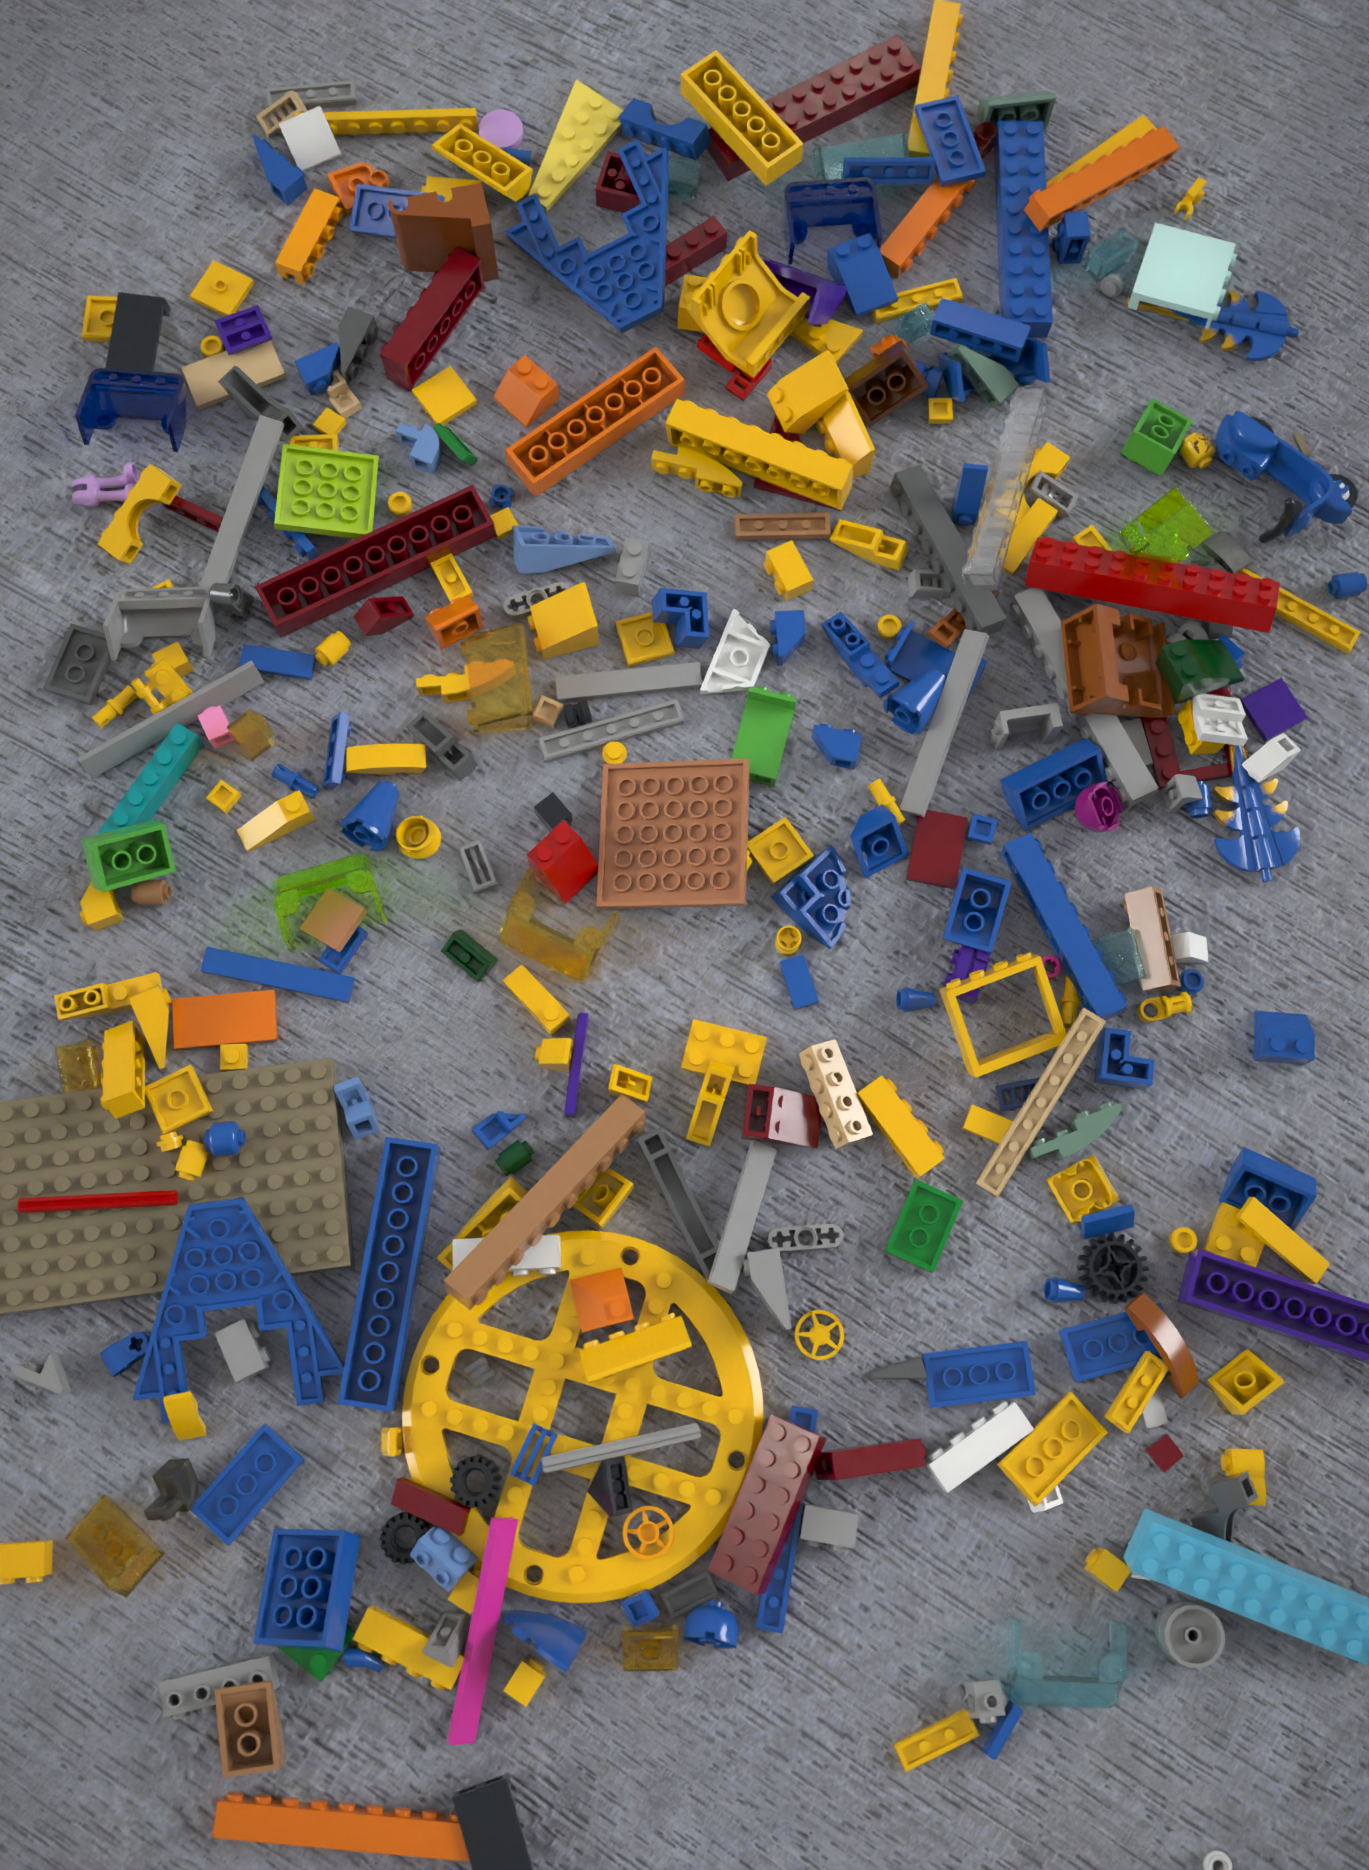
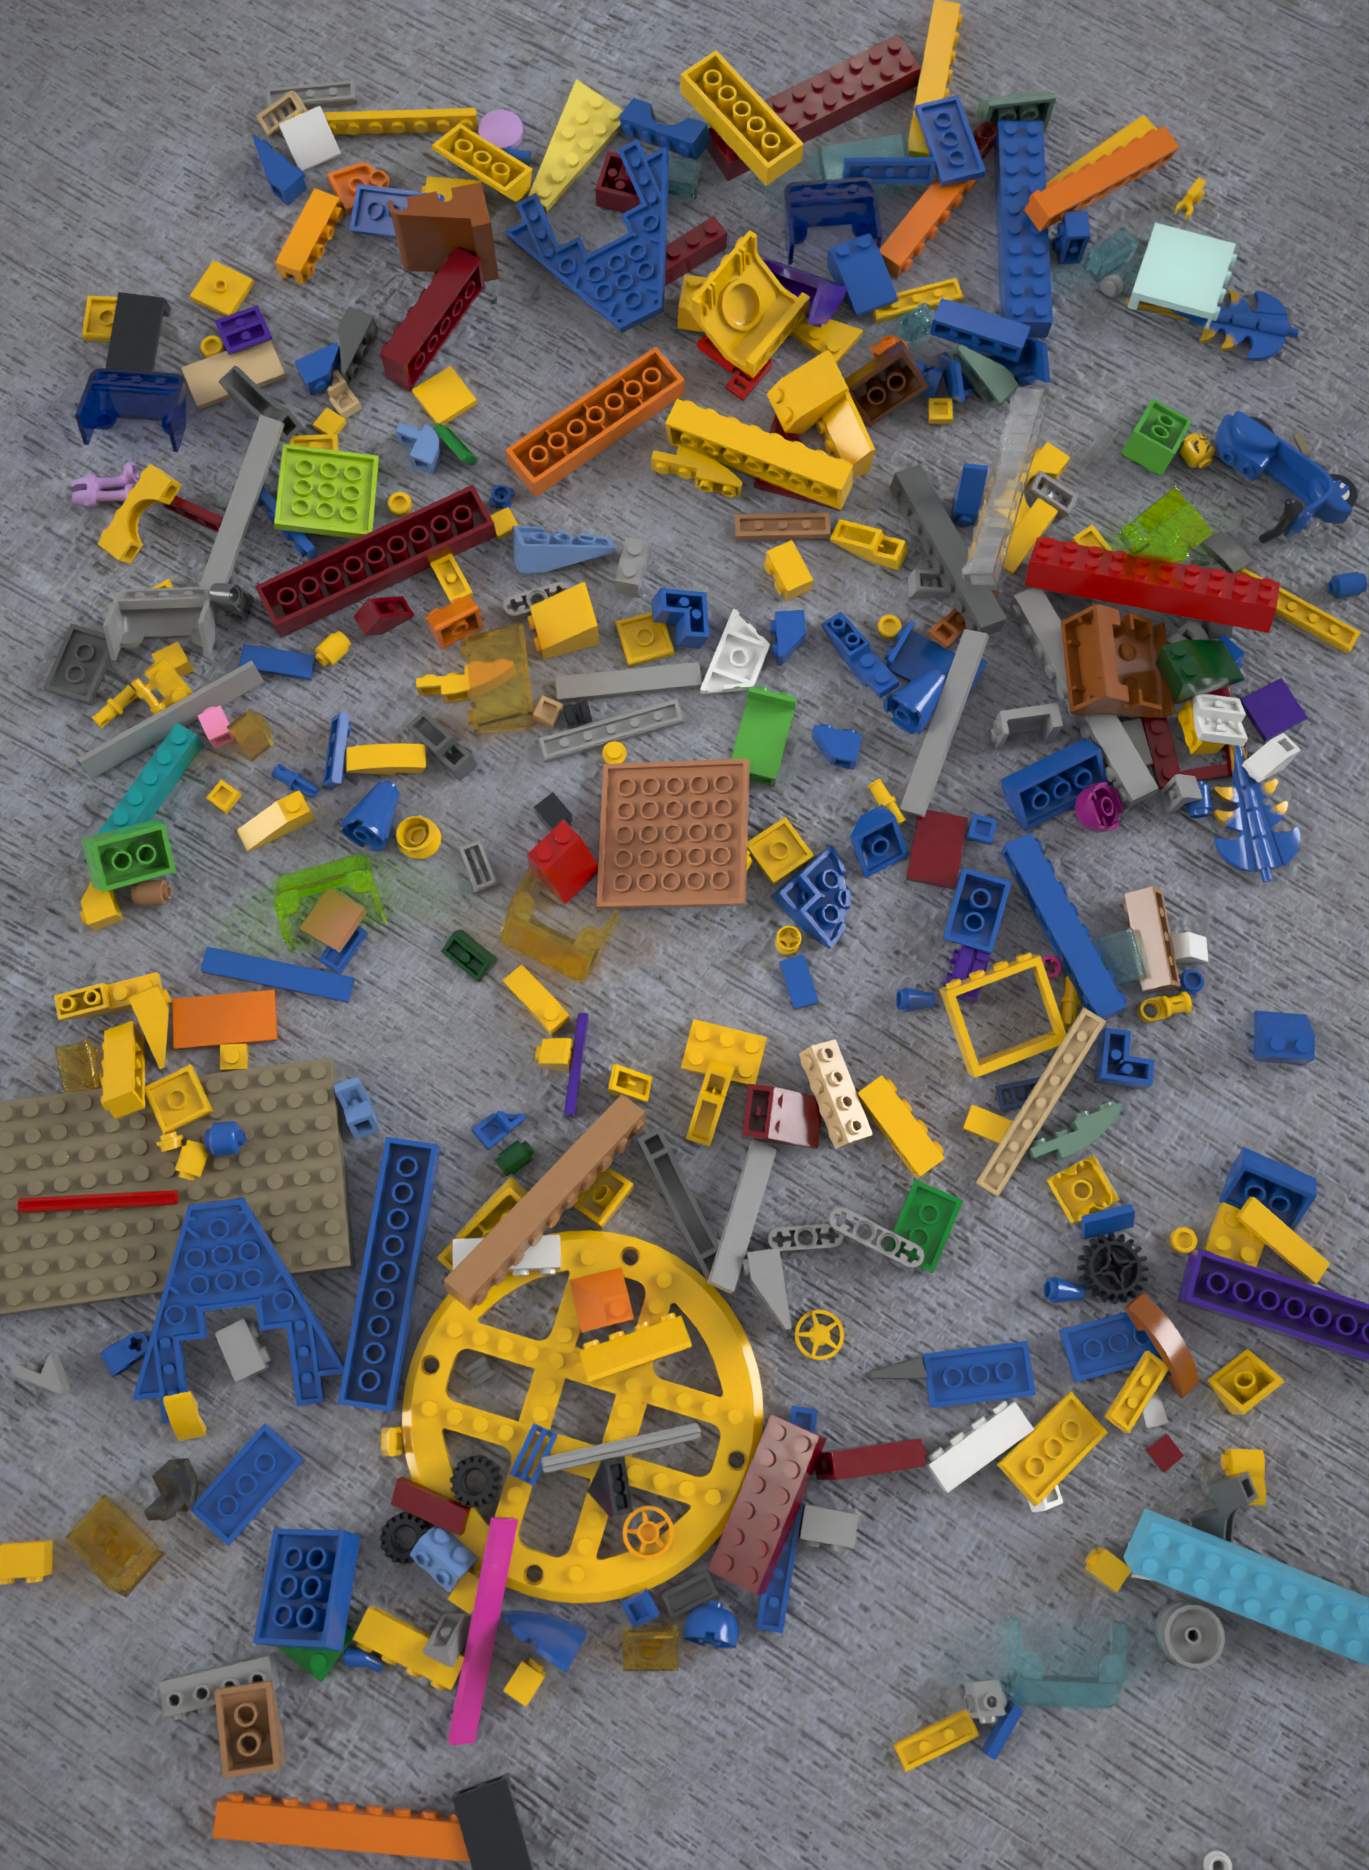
orange slope [493,355,559,429] -> none
none -> light grey beam [829,1207,924,1269]

